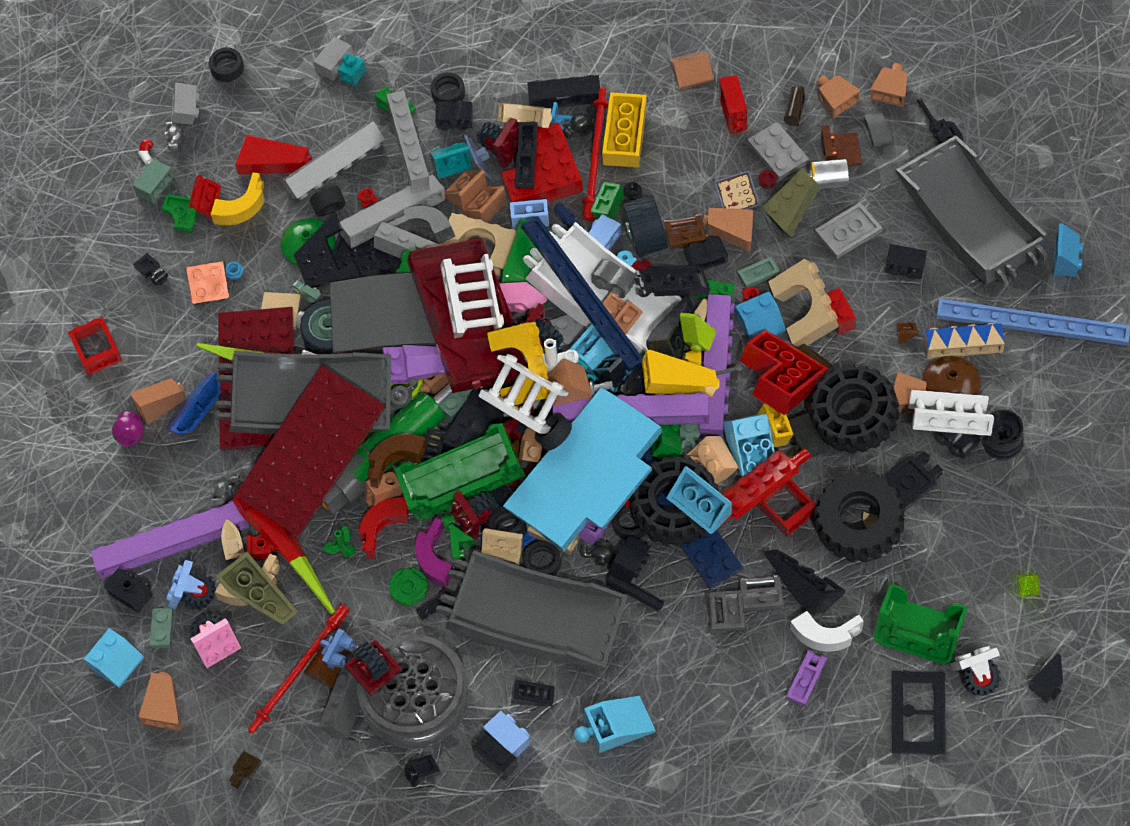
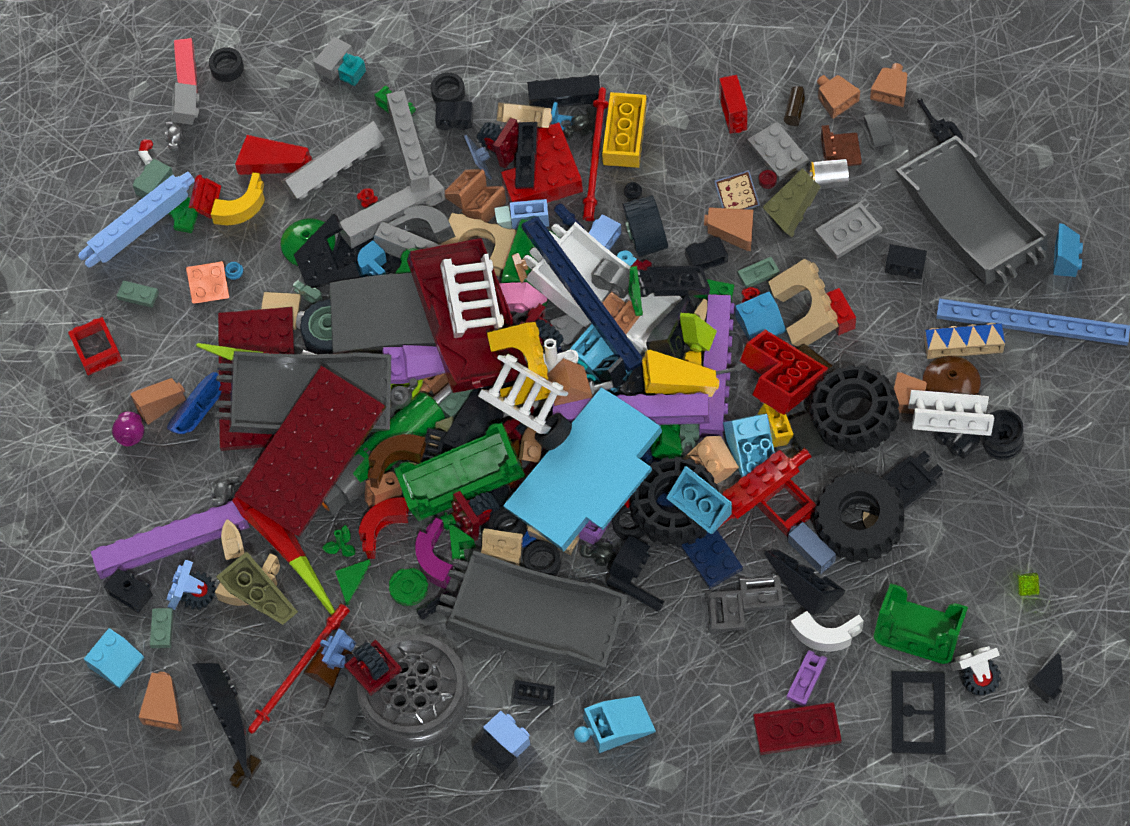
black plate [133,253,168,286] -> none
bright pink plate [189,614,241,668] -> none
red brick [247,535,277,561] -> none
black tyre [309,186,346,217] -> none
black bracket [404,754,440,787] -> none
teal slope [430,142,472,179] -> none
green hinge [591,182,625,220] -> none
reddish brown plate [664,213,706,250] -> none
nougat slope [669,51,714,90] -> none
reddish brown slope [897,322,918,344] -> none
none -> light blue hinge [78,172,195,267]
none -> sand green plate [117,280,159,308]
none -> coral slope [174,38,197,93]
none -> black wedge [192,663,251,778]
none -> green tile [335,559,371,605]
none -> dark azure brick [358,241,387,277]
none -> olive slope [435,416,454,432]
none -> light aqua slope [494,206,512,229]
none -> medium nougat plate [512,253,528,284]
none -> green tile [628,266,643,316]
none -> dark red plate [753,702,842,755]
none -> sand blue brick [788,522,836,574]

